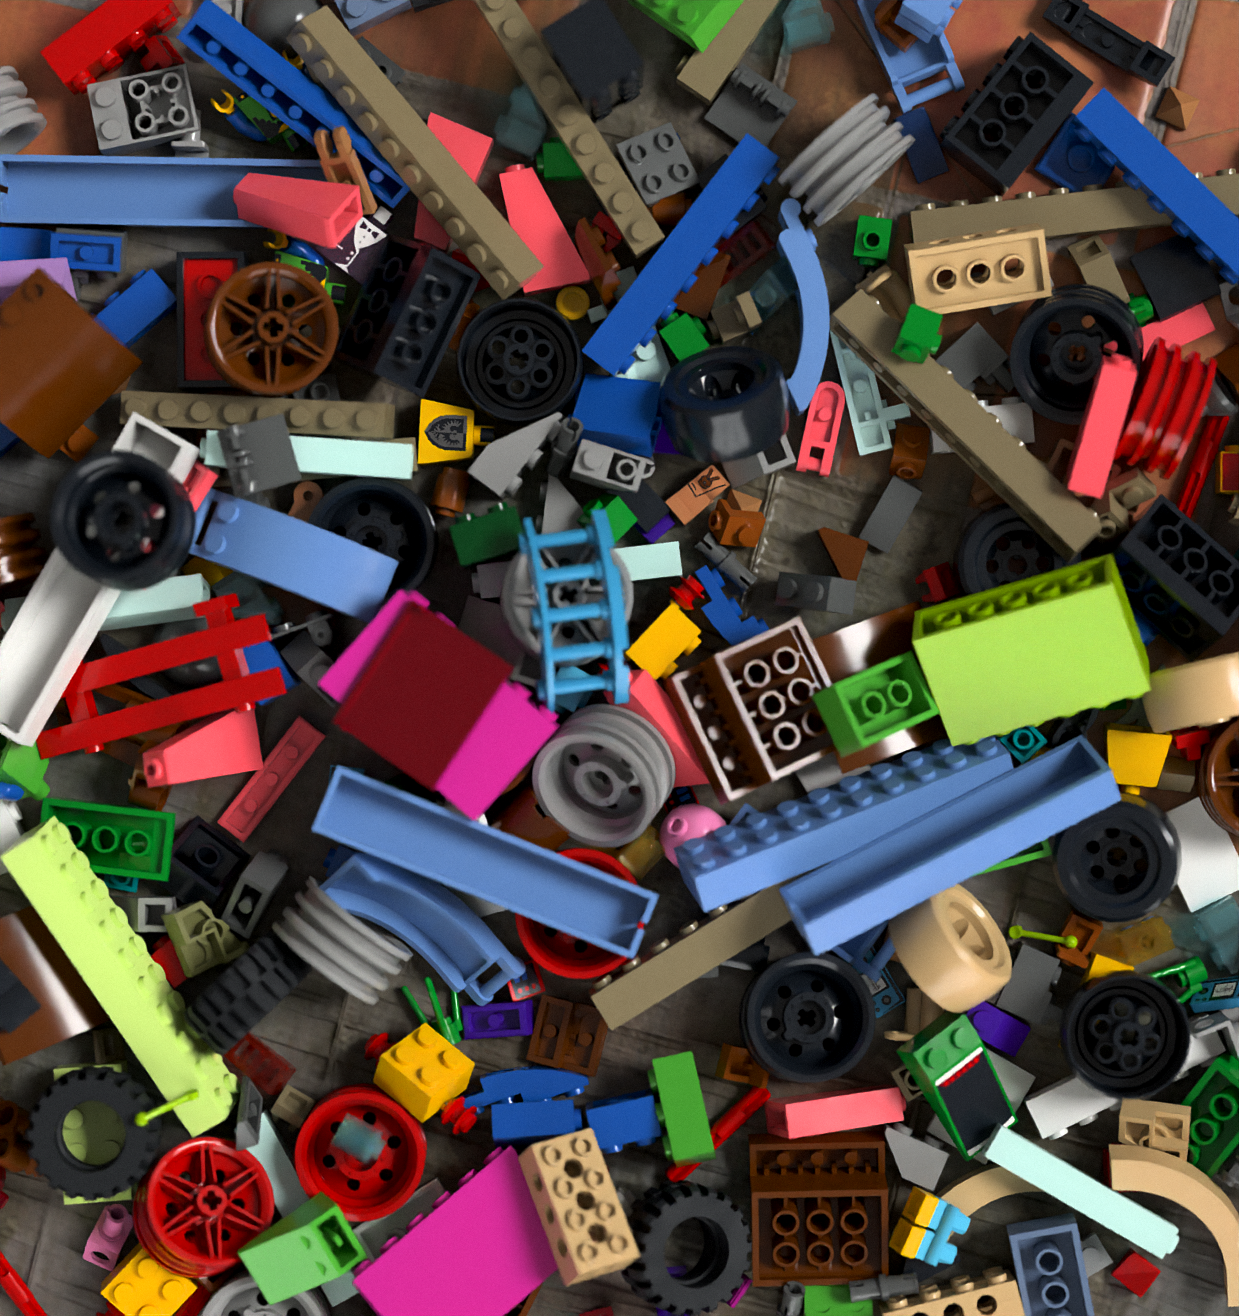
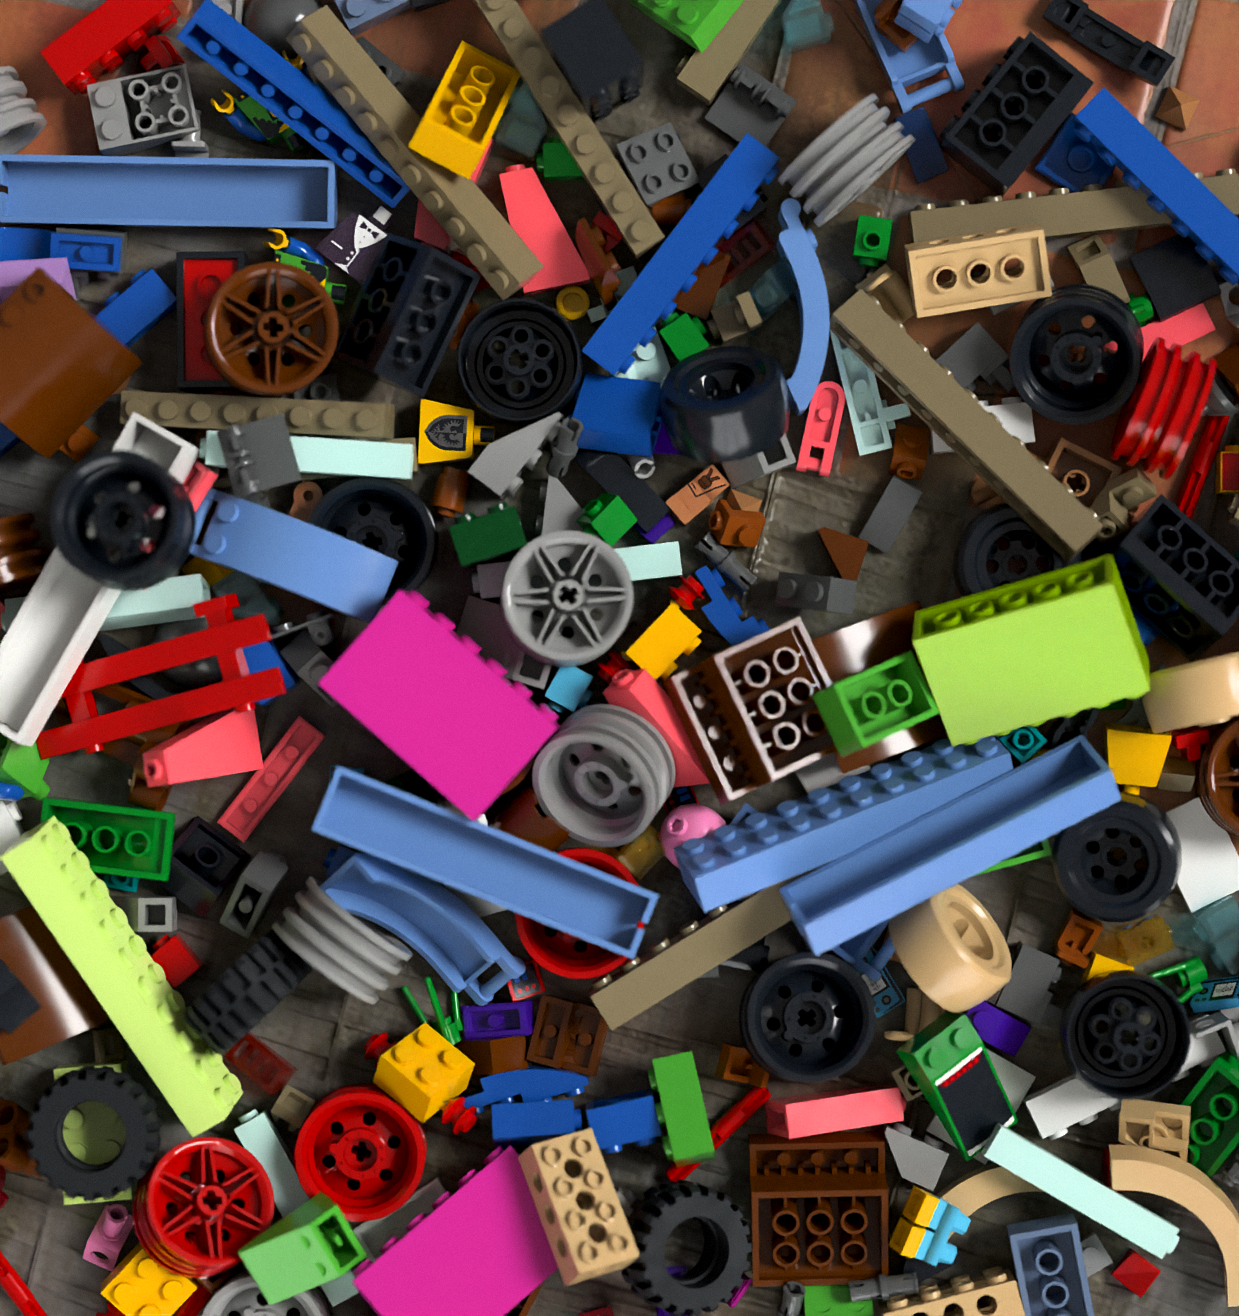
lime hinge [135,1089,199,1126] -> none
olive slope [161,901,250,977] -> none
coral slope [233,172,363,248] -> none
dark grey slope [236,1076,263,1151] -> none
medium nougat hinge [314,126,378,215] -> none
clear light blue slope [331,1113,386,1163] -> none
dark red container [332,599,514,790] -> none
dark azure fence [518,509,629,713] -> none
light grey slope [569,439,647,493] -> none
green brick [891,303,943,364] -> none
red tile [915,562,959,602] -> none
lime hinge [1009,925,1078,948] -> none
coral slope [1066,354,1137,498] -> none
none -> yellow brick [408,40,520,179]
none -> reddish brown slope [458,1036,528,1075]

